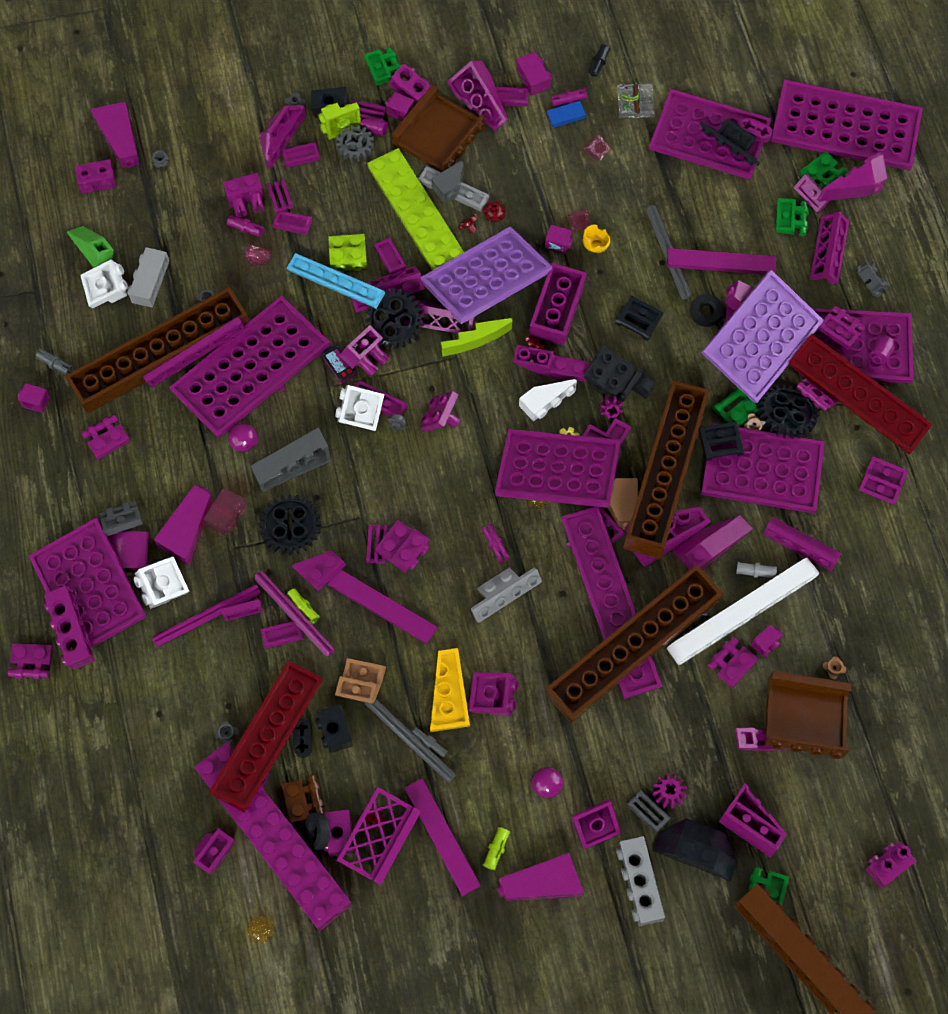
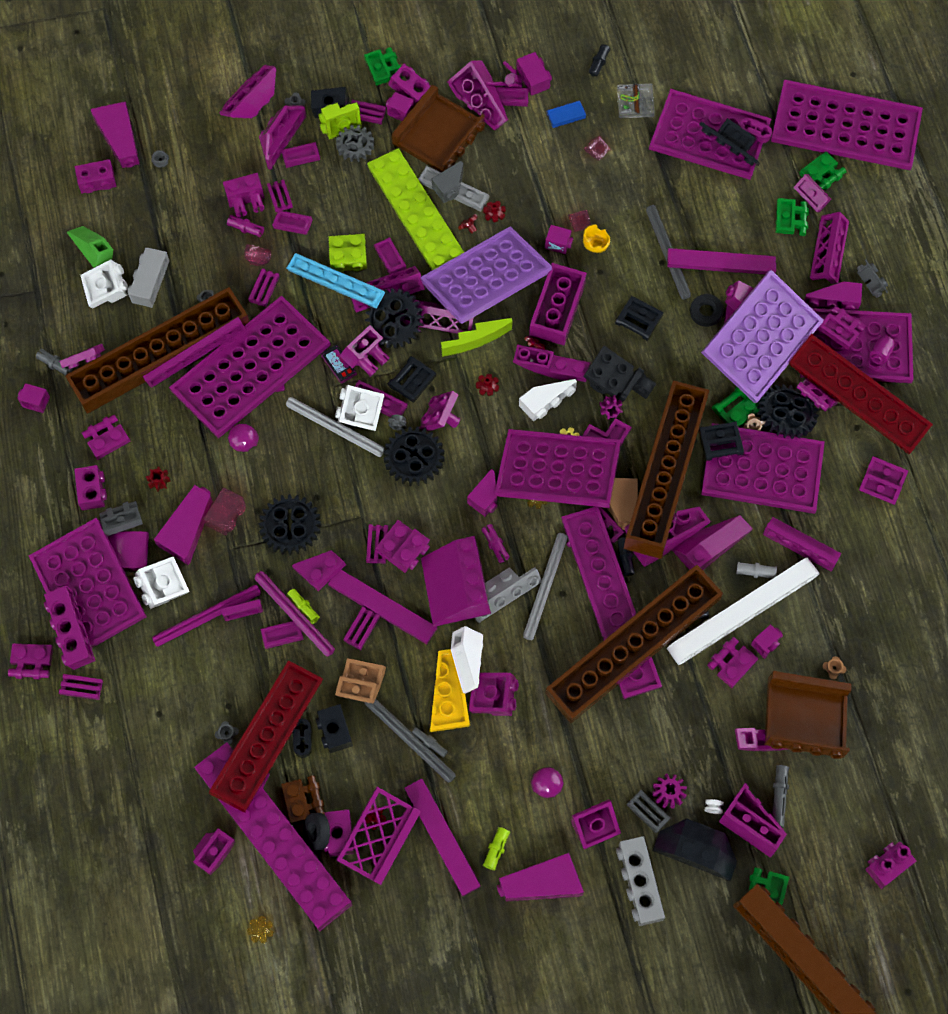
dark grey wedge [251,427,331,492] -> none
magenta cone [361,118,388,137] -> none
magenta pin [551,88,588,107] -> none
magenta wedge [817,152,887,202] -> none
none -> magenta plate [59,344,105,369]
none -> magenta tile [59,674,103,700]
none -> magenta brick [74,465,107,511]
none -> dark red gear [146,466,171,492]
none -> magenta wedge [219,65,276,118]
none -> magenta tile [249,268,280,307]
none -> light grey axle [286,397,385,457]
none -> magenta tile [343,607,380,650]
none -> black gear [383,426,445,486]
none -> black plate [387,356,436,403]
none -> magenta slope [421,536,491,627]
none -> white slope [451,626,483,693]
none -> magenta slope [467,469,498,517]
none -> dark red plant [476,374,499,396]
none -> magenta plant [487,61,522,88]
none -> light grey axle [523,533,567,640]
none -> black axle [618,537,635,576]
none -> white bush [704,799,724,814]
none -> dark grey pin [772,765,789,828]
none -> magenta slope [804,282,862,311]

